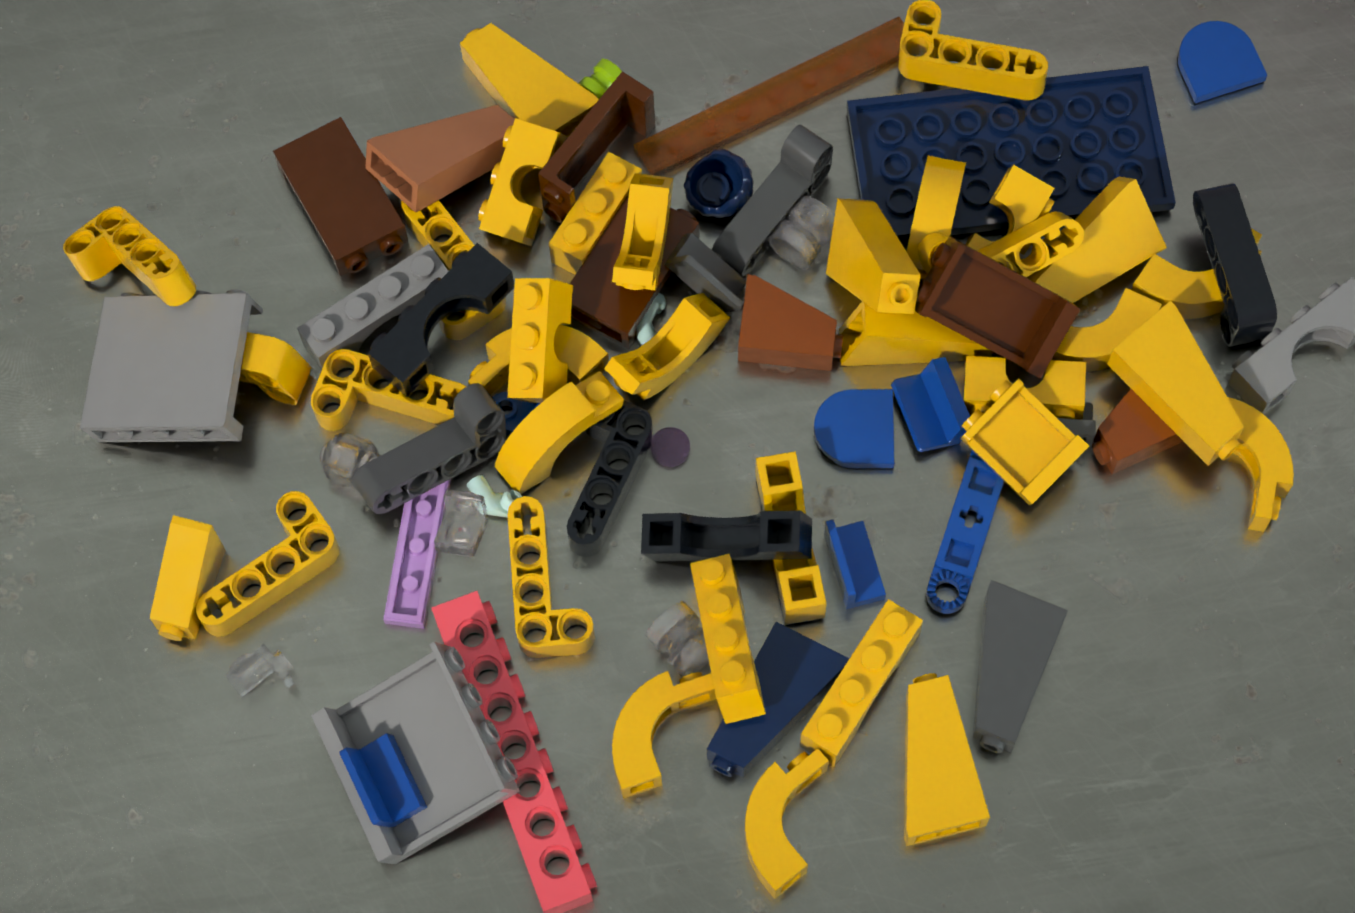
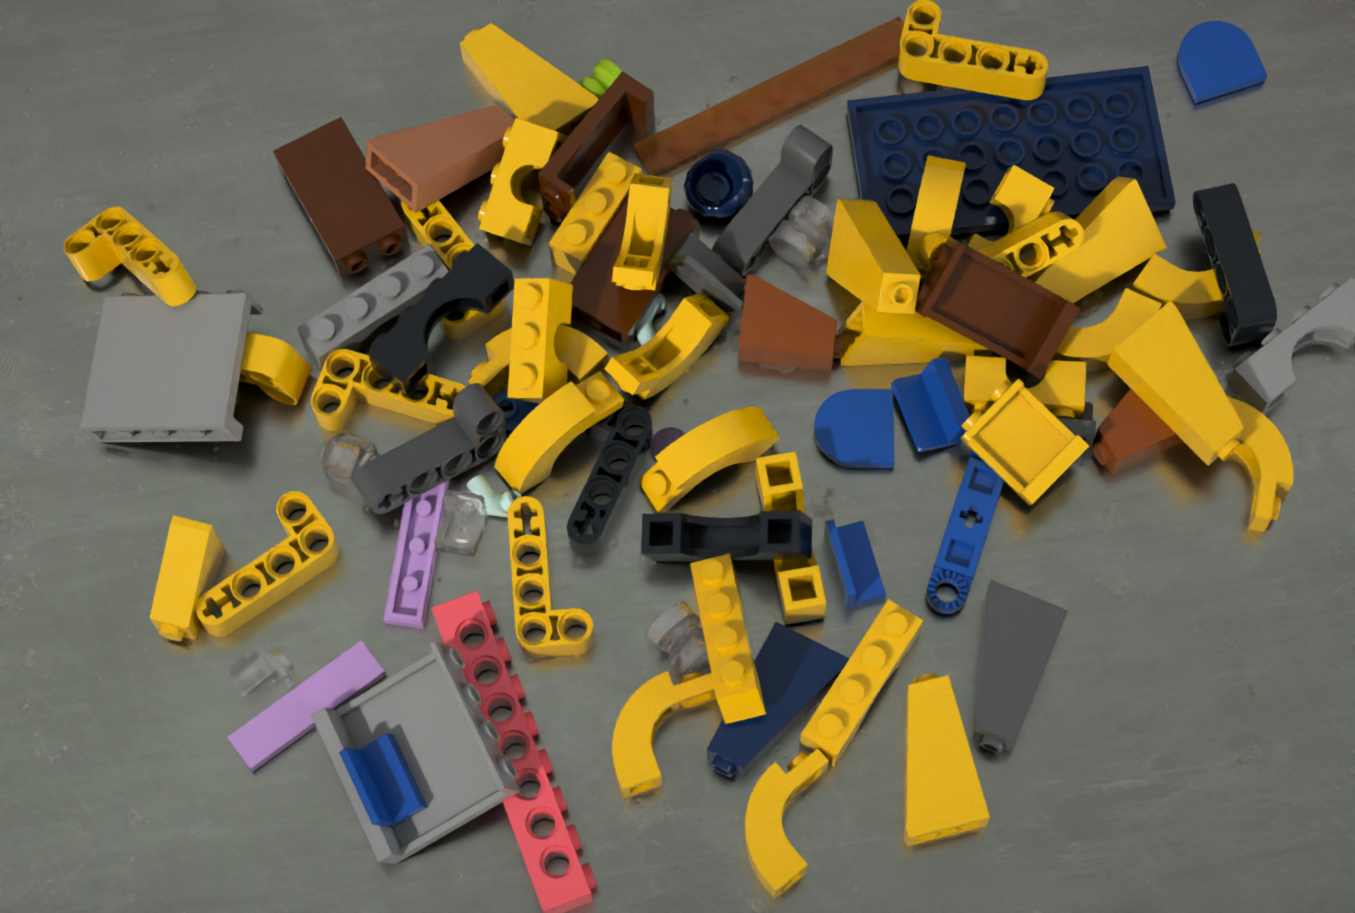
none -> lavender tile [227,640,386,772]
none -> yellow arch [638,406,780,512]

